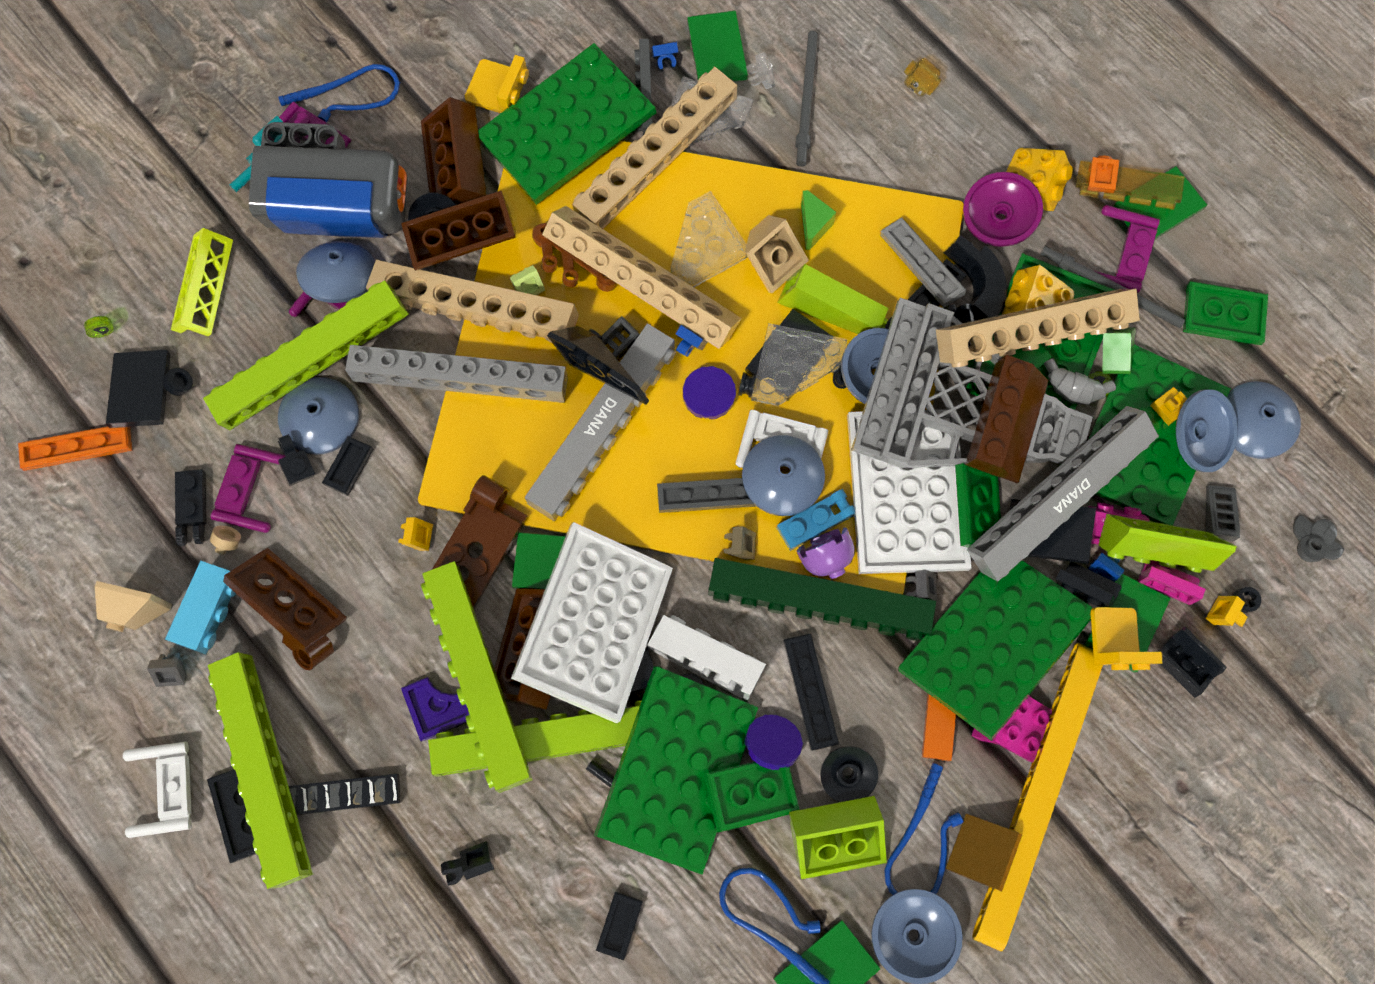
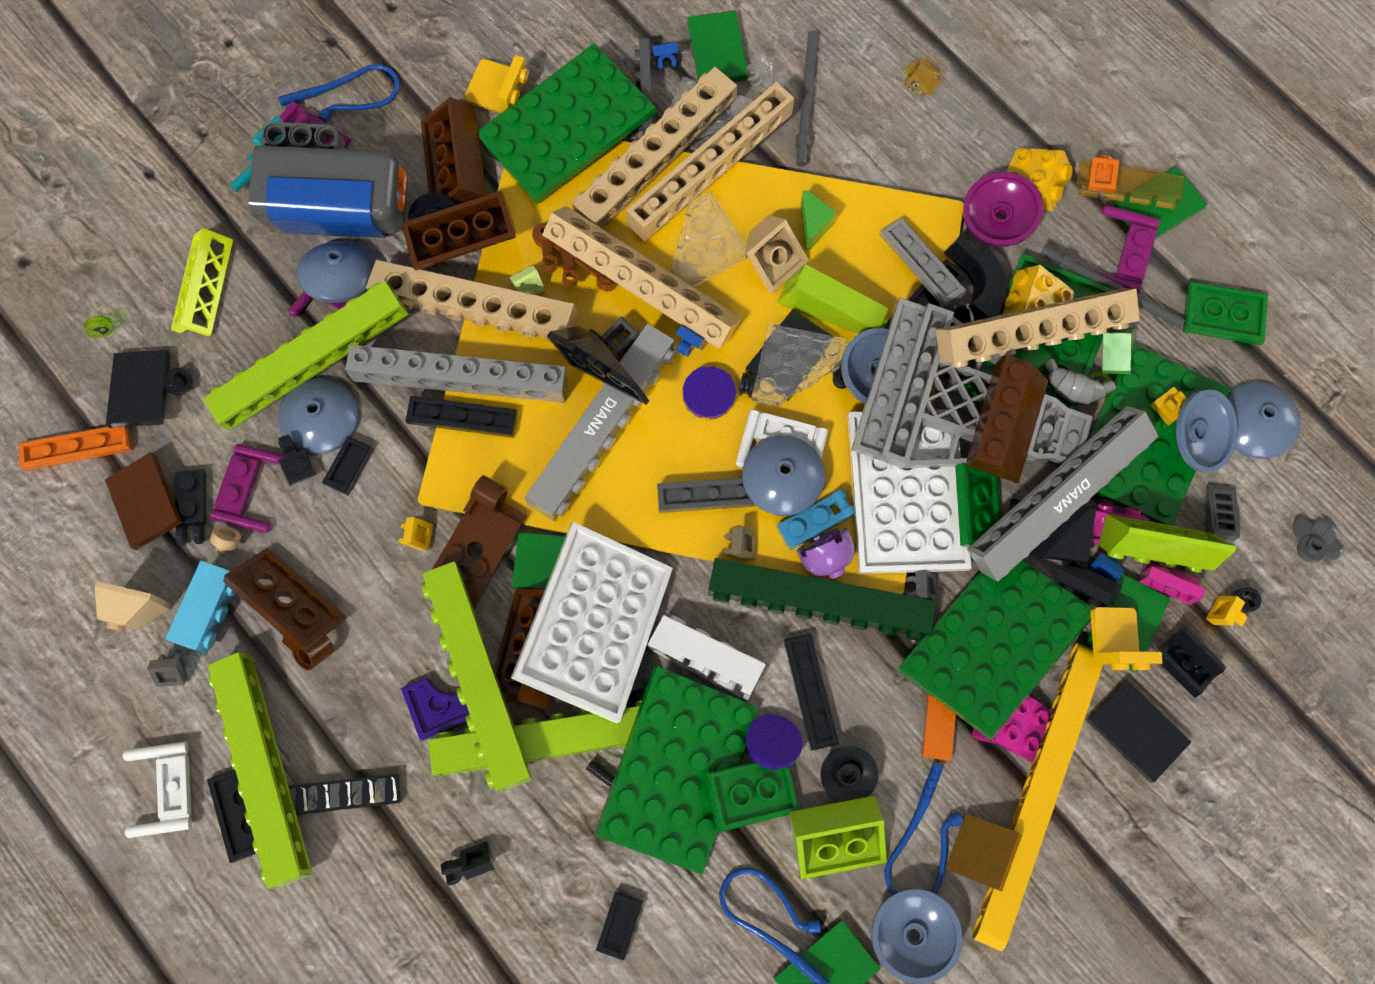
none -> reddish brown tile [105,452,183,550]
none -> black tile [405,396,518,438]
none -> tan brick [626,82,794,241]
none -> black tile [1086,680,1191,783]

